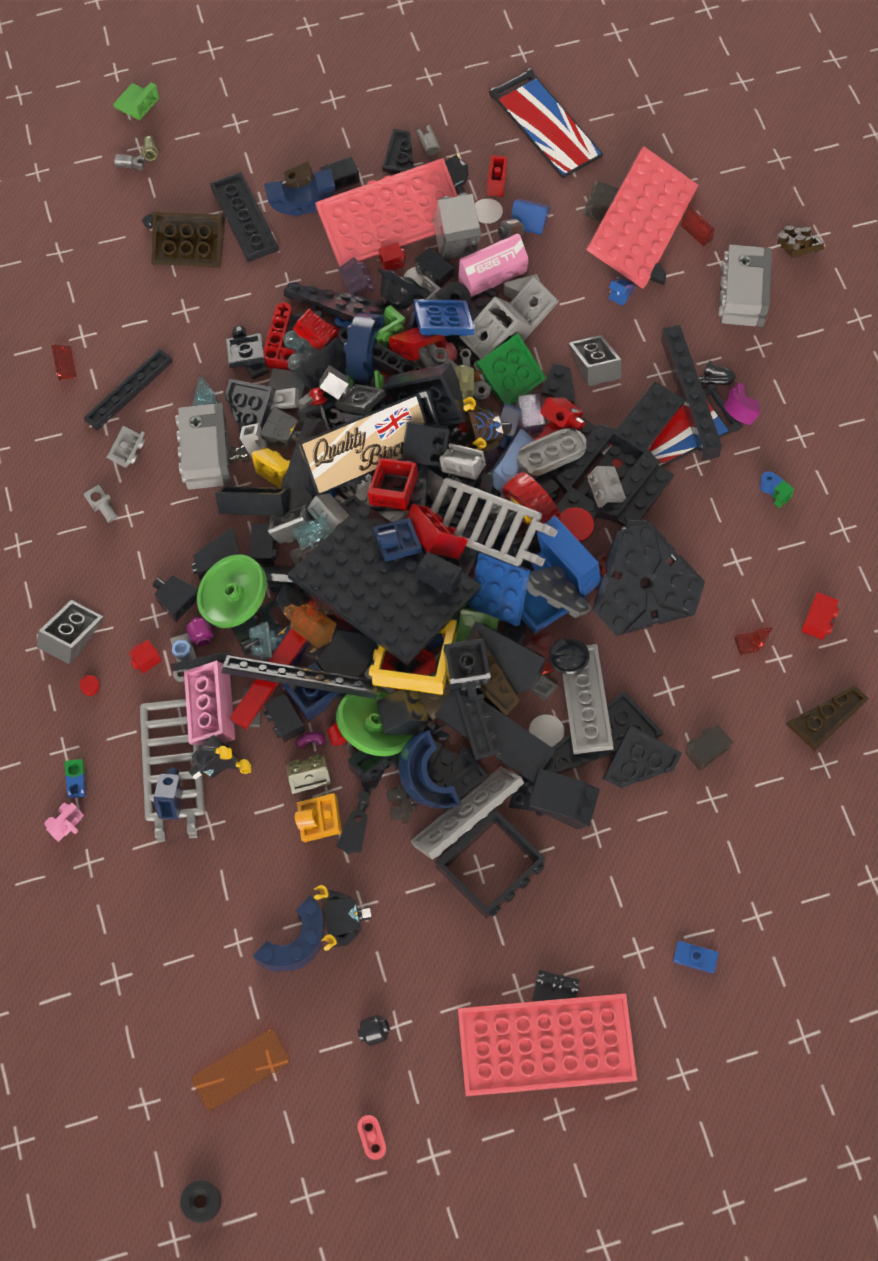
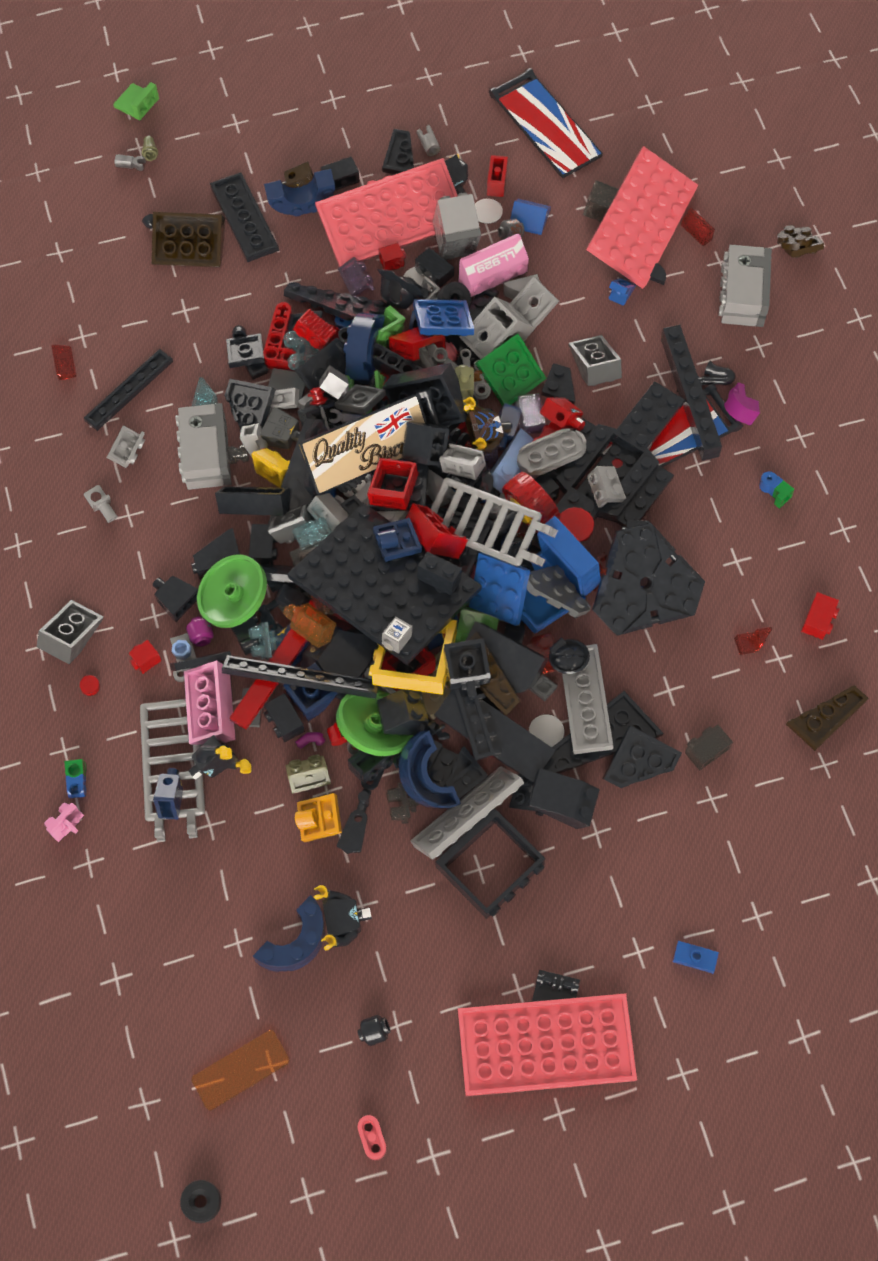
none -> light grey brick [382,616,412,653]

